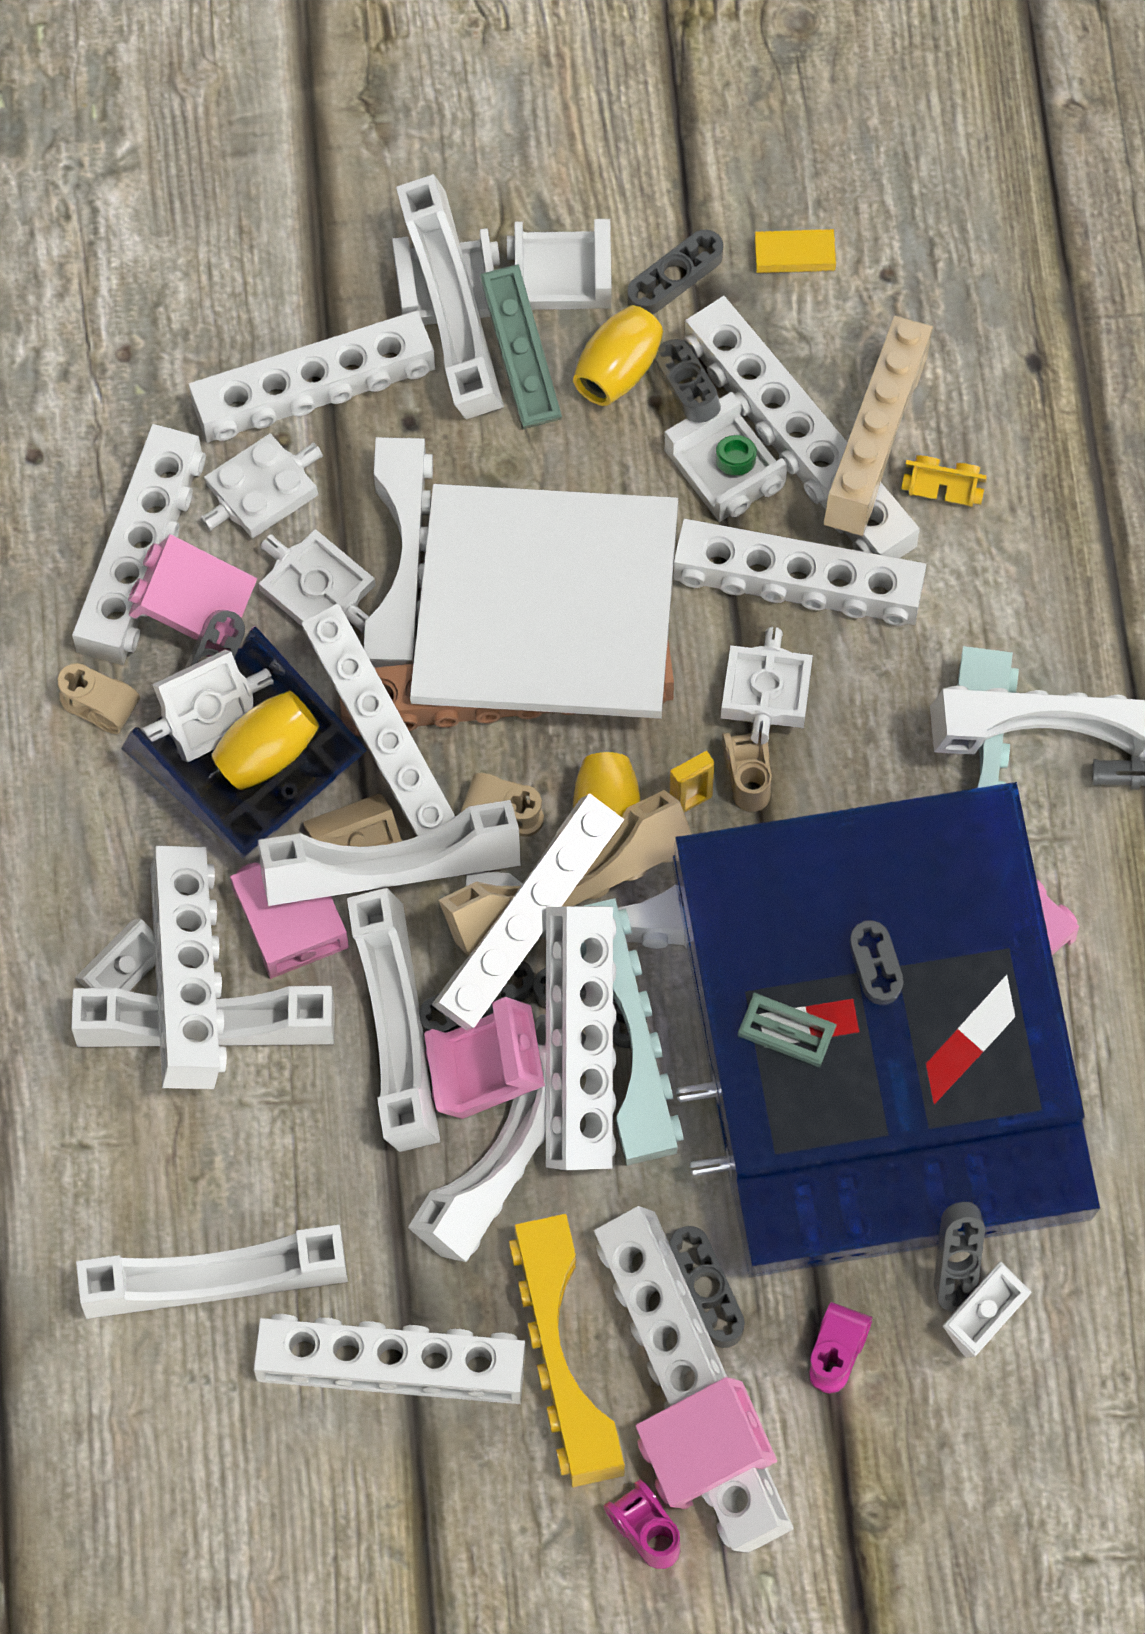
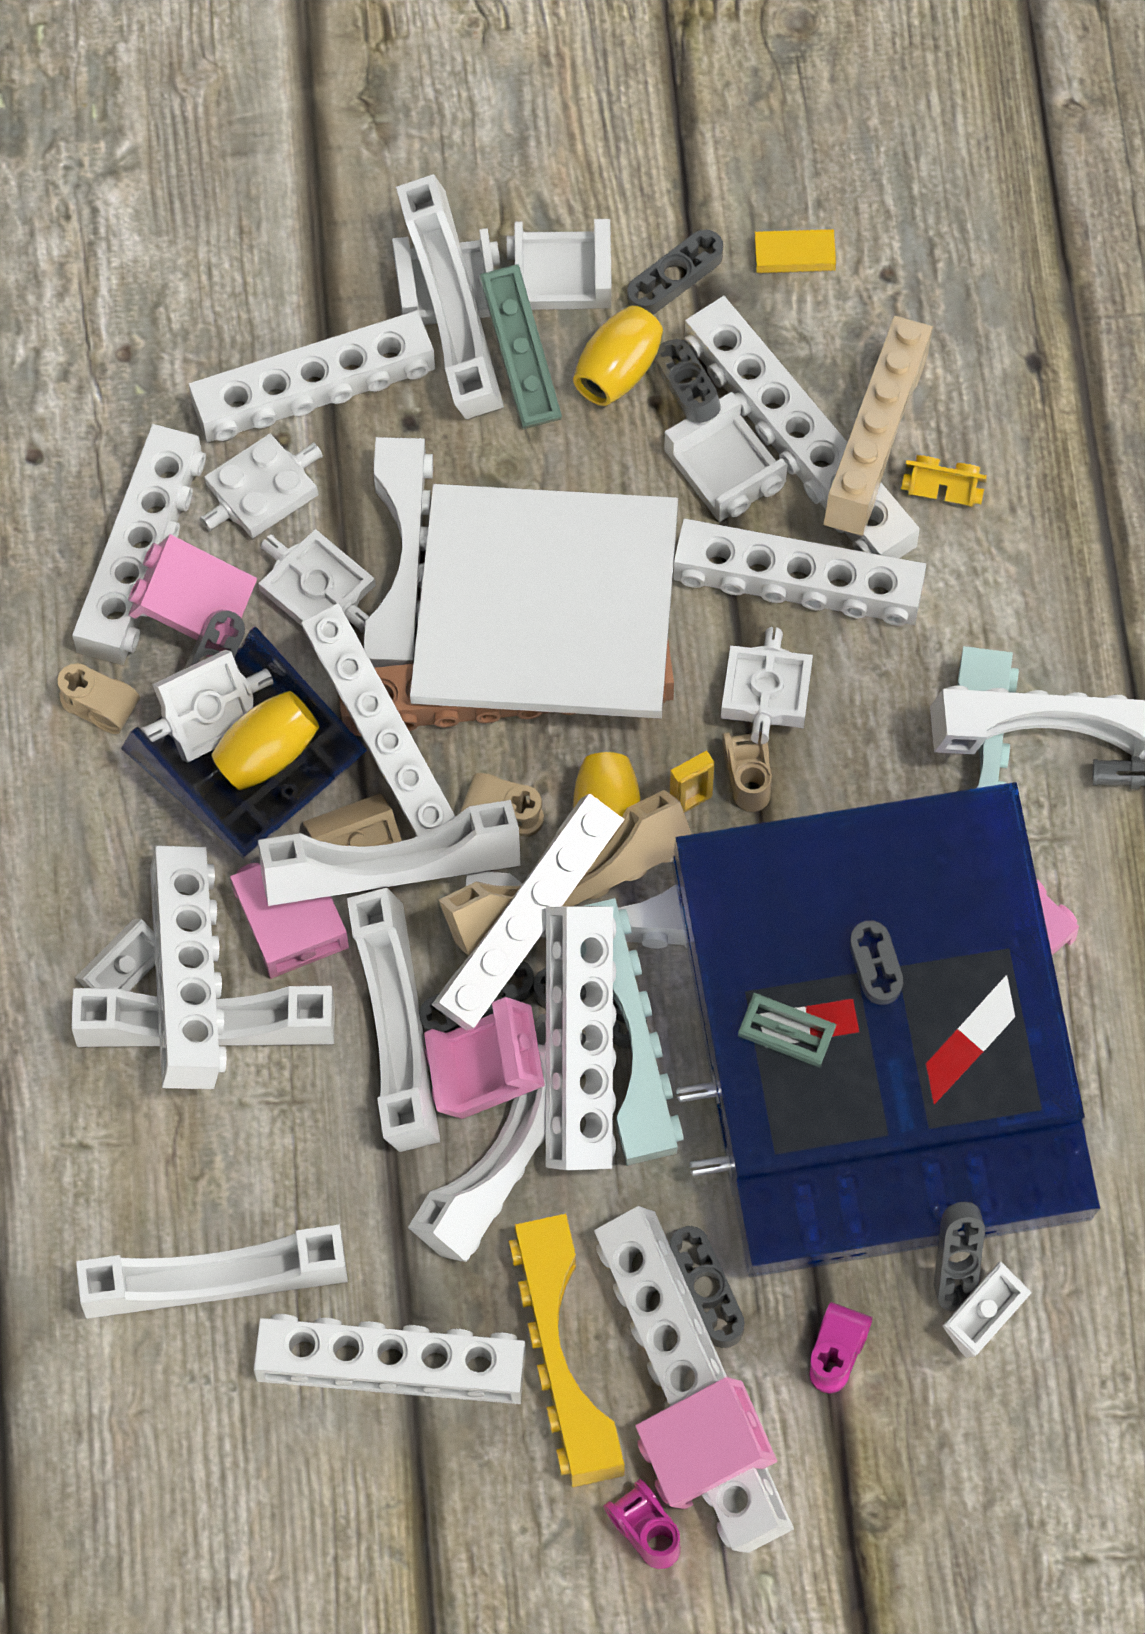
green tile [716,435,757,475] -> none

